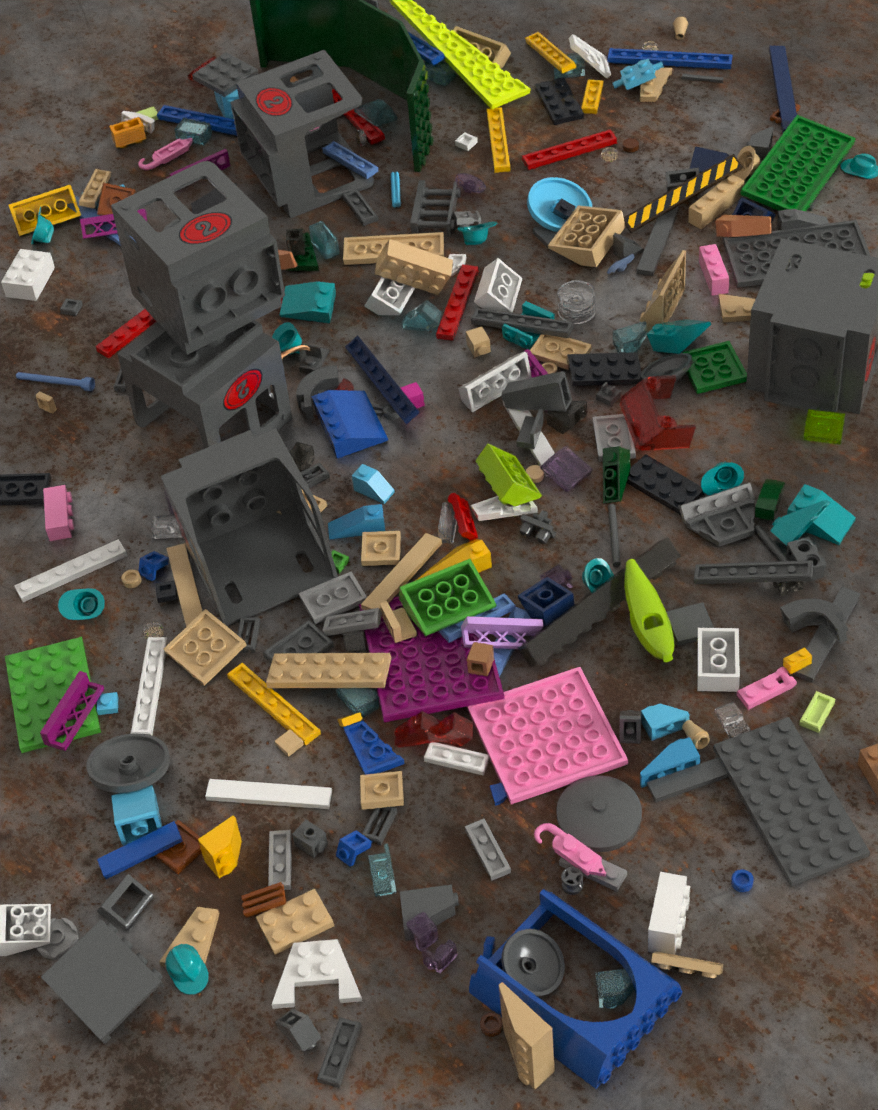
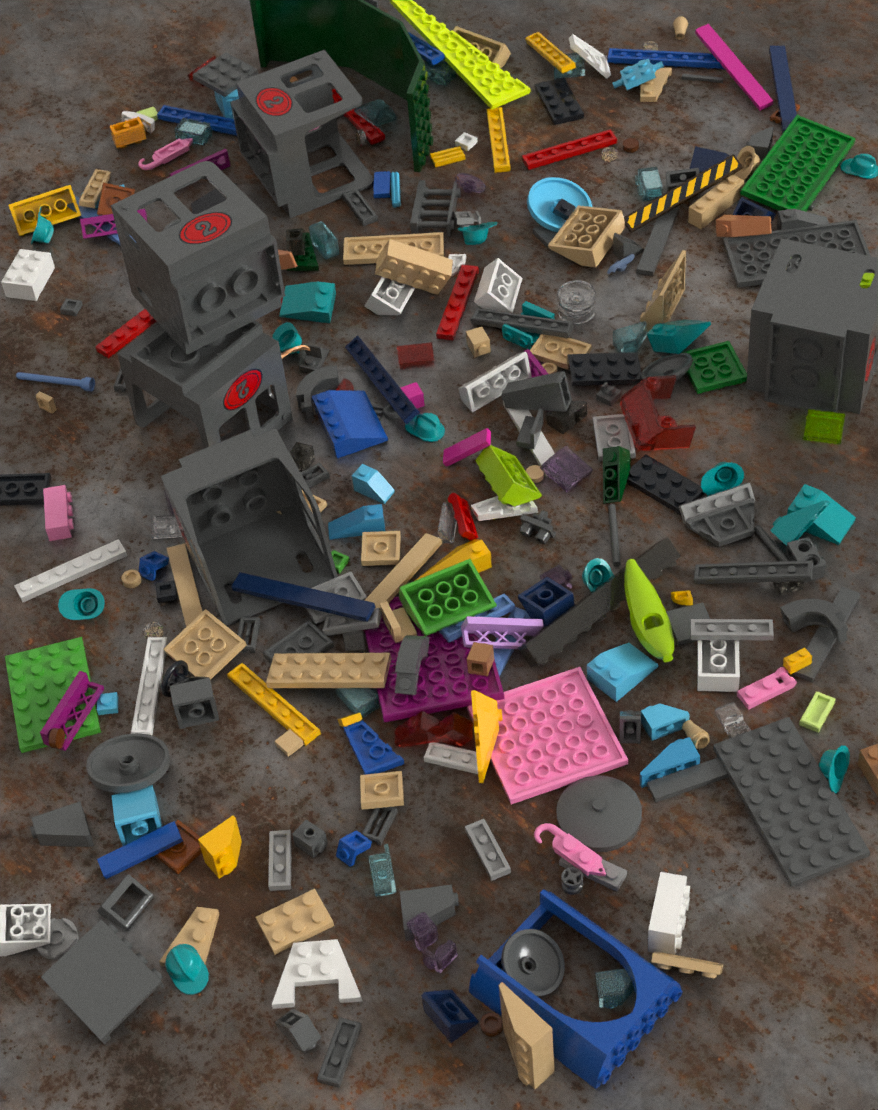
white tile [205,779,332,809] -> none
dark orange tile [242,882,286,917] -> none
medium blue tile [322,141,379,179] -> none
clear light blue slope [401,300,442,331] -> none
blue tile [483,936,496,959] -> none
blue tile [490,783,507,806] -> none
yellow tile [581,80,603,114] -> none
bright pink brick [699,244,729,296] -> none
tan wing [718,294,755,322] -> none
blue tile [731,869,754,892] -> none
dark green slope [755,479,785,521] -> none
none -> dark grey slope [30,802,94,847]
none -> reddish brown tile [48,728,65,749]
none -> dark grey piece [161,660,219,729]
none -> dark blue tile [231,572,376,622]
none -> blue tile [373,171,391,198]
none -> dark grey arch [395,635,430,695]
none -> clear red panel [397,342,434,364]
none -> teal piece [405,413,445,442]
none -> dark blue slope [421,989,479,1043]
none -> yellow tile [430,146,466,167]
none -> dark pink tile [443,428,491,467]
none -> yellow wedge [471,690,503,783]
none -> medium azure slope [587,642,658,702]
none -> clear light blue brick [635,167,663,201]
none -> yellow tile [671,590,693,605]
none -> light grey plate [691,619,774,641]
none -> dark pink tile [695,24,774,111]
none -> teal piece [818,745,850,793]

